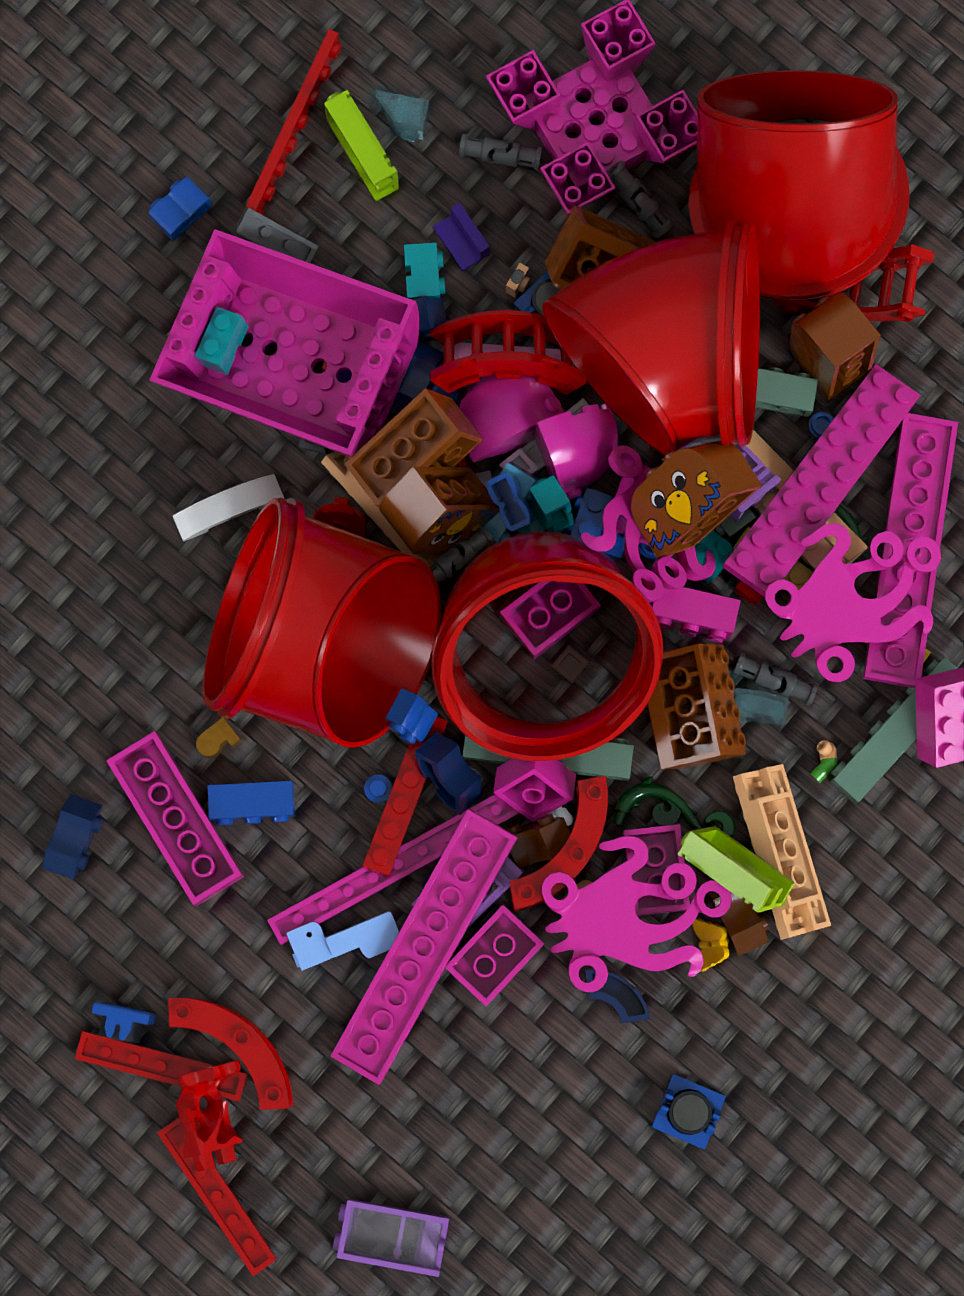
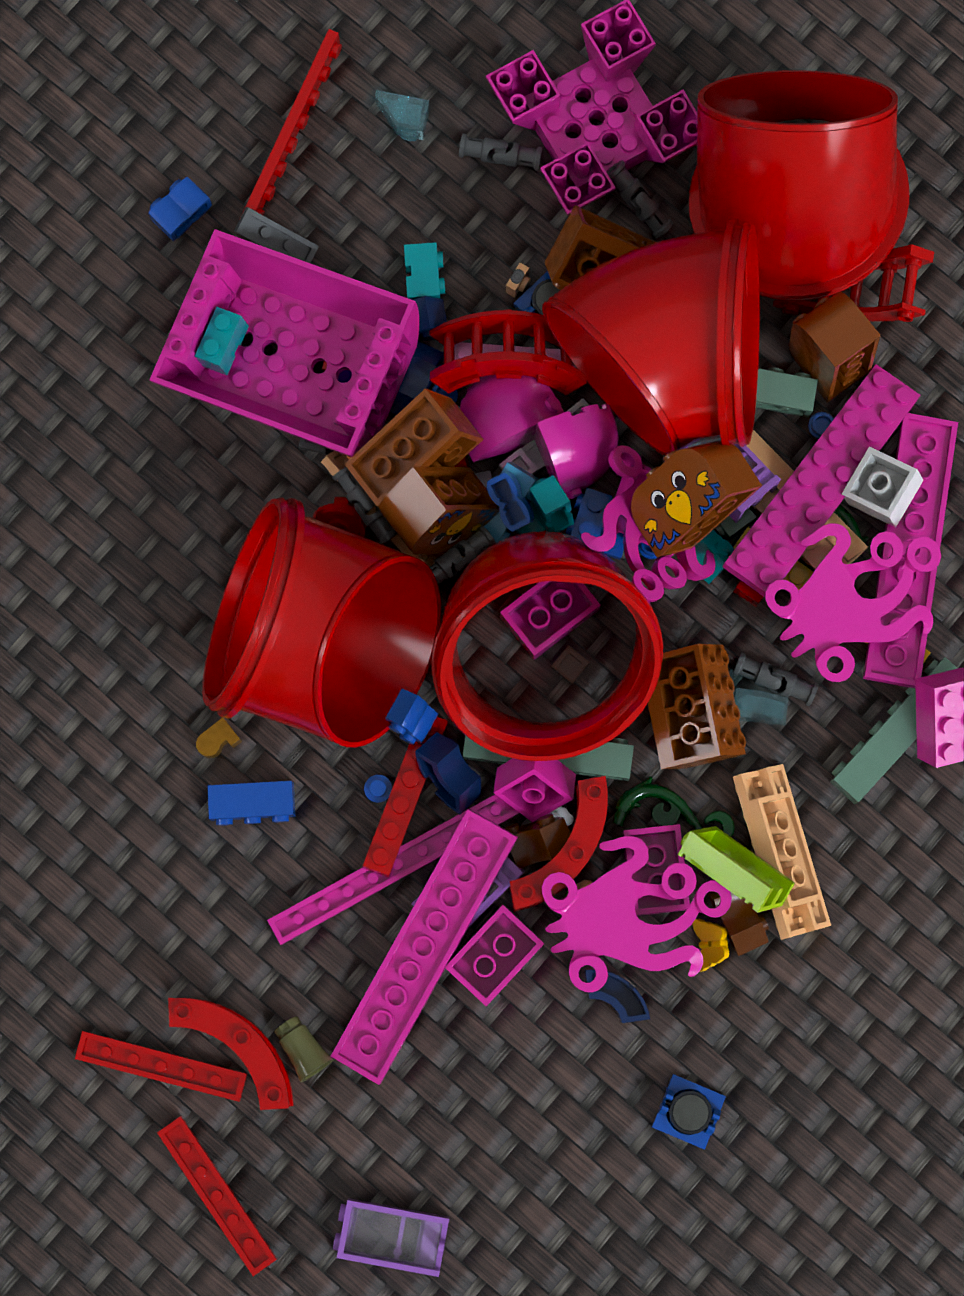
dark blue brick [42,794,104,880] -> none
blue piece [92,1002,157,1043] -> none
dark pink brick [106,731,245,906] -> none
white slope [173,474,284,542] -> none
red hips [176,1060,242,1172] -> none
light blue piece [286,911,399,971] -> none
lime door [324,90,399,202] -> none
dark purple panel [433,203,490,272] -> none
dark pink brick [651,587,741,643] -> none
arm [810,740,838,783] -> none
none -> olive plant [274,1017,333,1083]
none -> dark grey piece [332,467,397,545]
none -> white brick [842,447,923,528]

